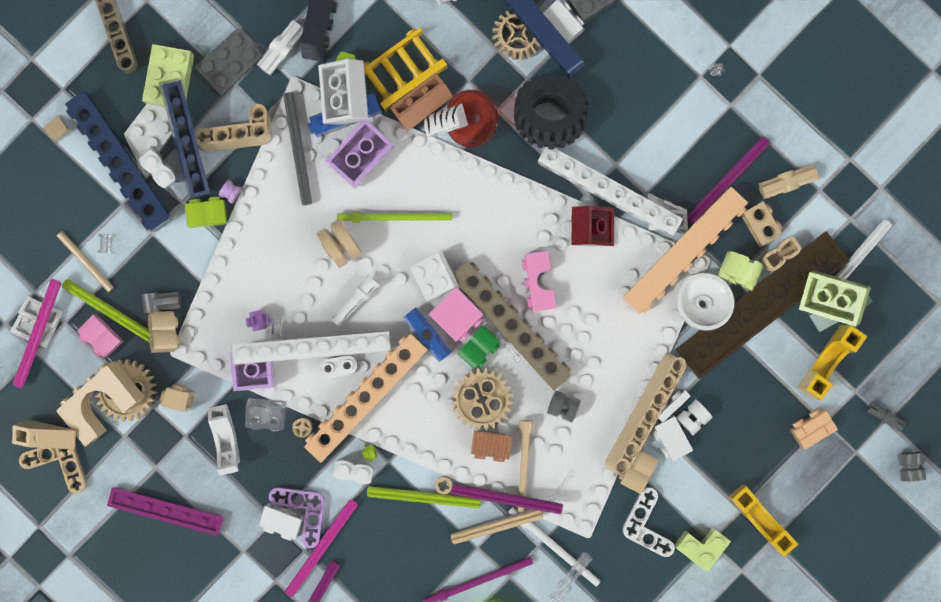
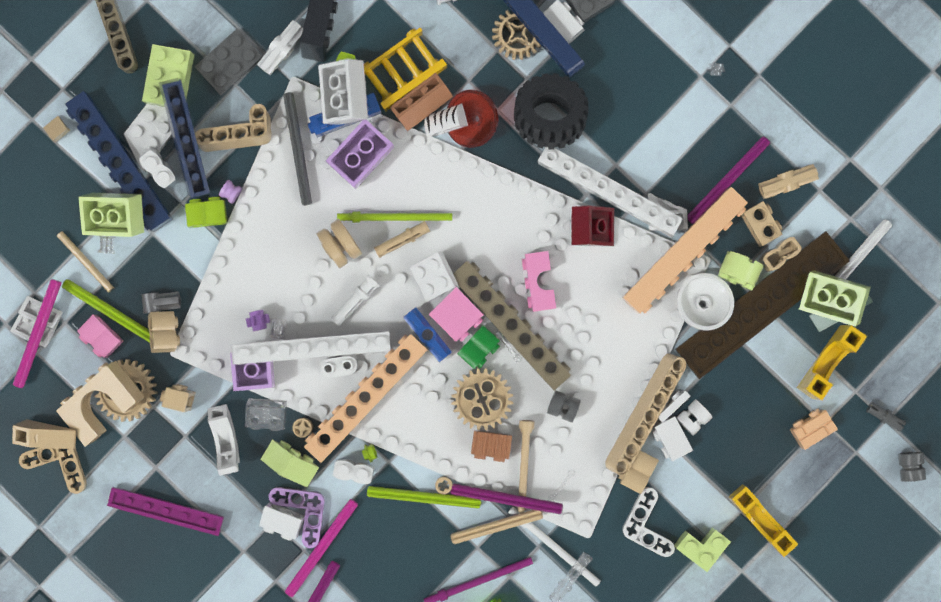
none -> yellowish green brick [79,193,144,237]
none -> yellowish green brick [261,440,319,487]
none -> tan pin [374,221,431,258]

